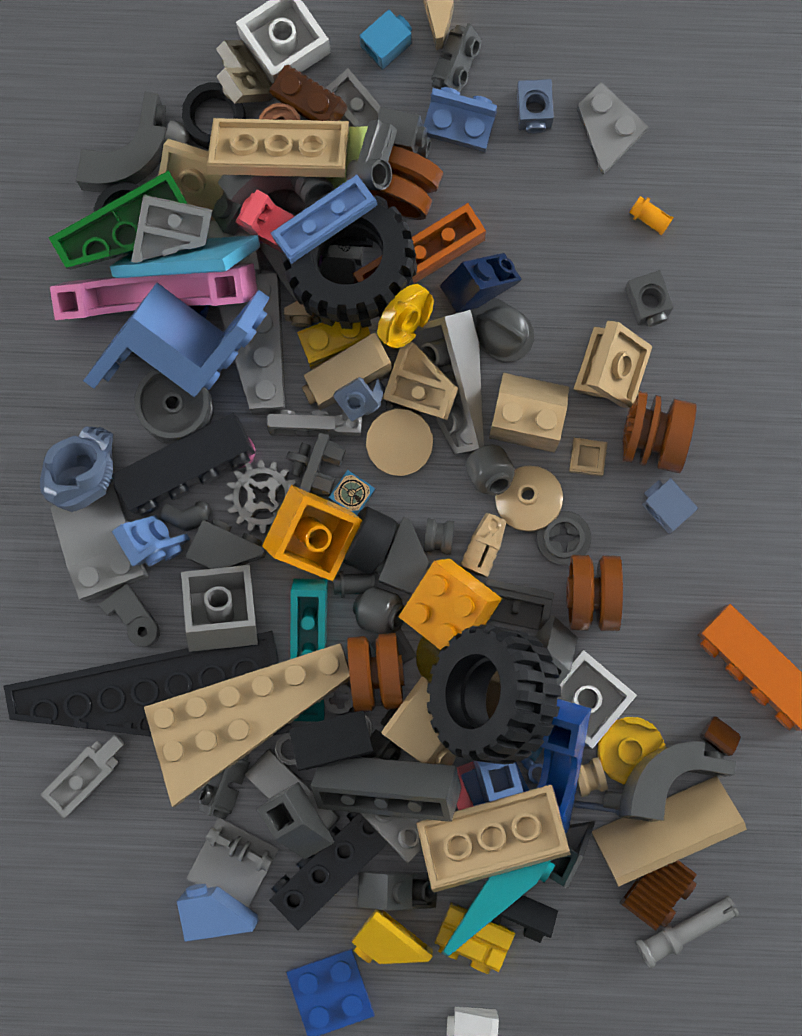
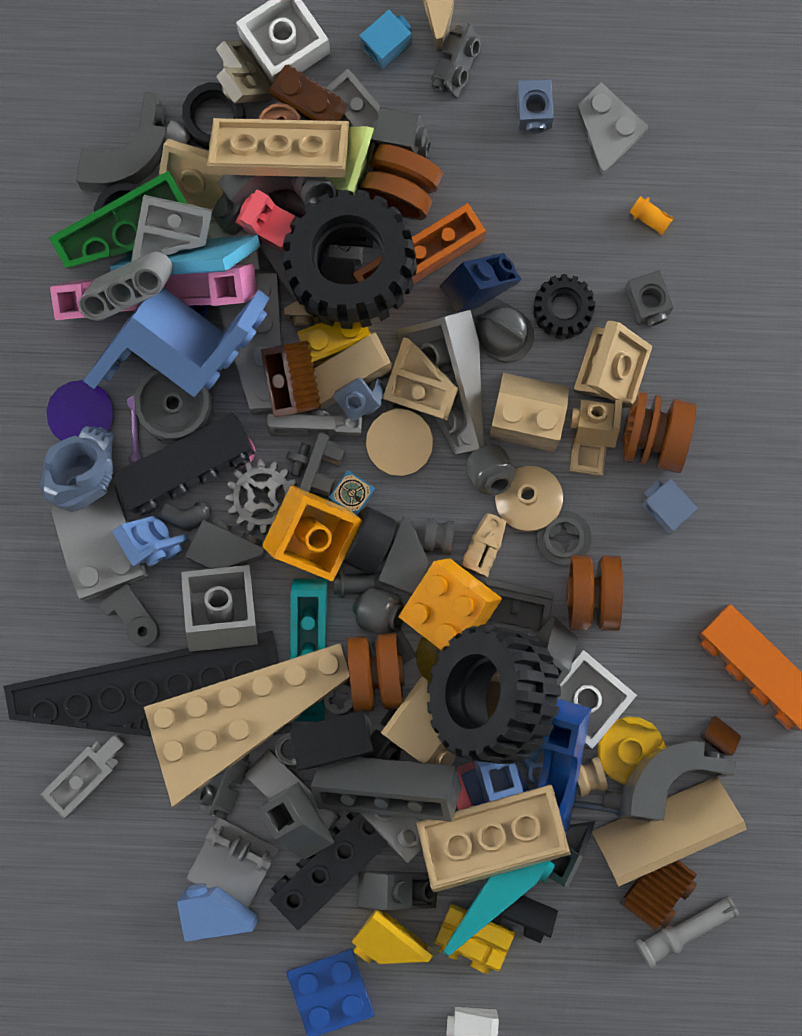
medium blue tile [271,175,378,264] -> none
dark grey piece [346,120,398,190] -> none
yellow tile [377,284,434,349] -> none
medium blue bracket [424,87,497,153] -> none
none -> dark purple tile [46,380,115,441]
none -> light grey beam [79,252,173,321]
none -> lavender hinge [127,396,142,464]
none -> reddish brown brick [260,341,322,417]
none -> black tyre [533,274,595,339]
none -> tan brick [570,399,622,448]

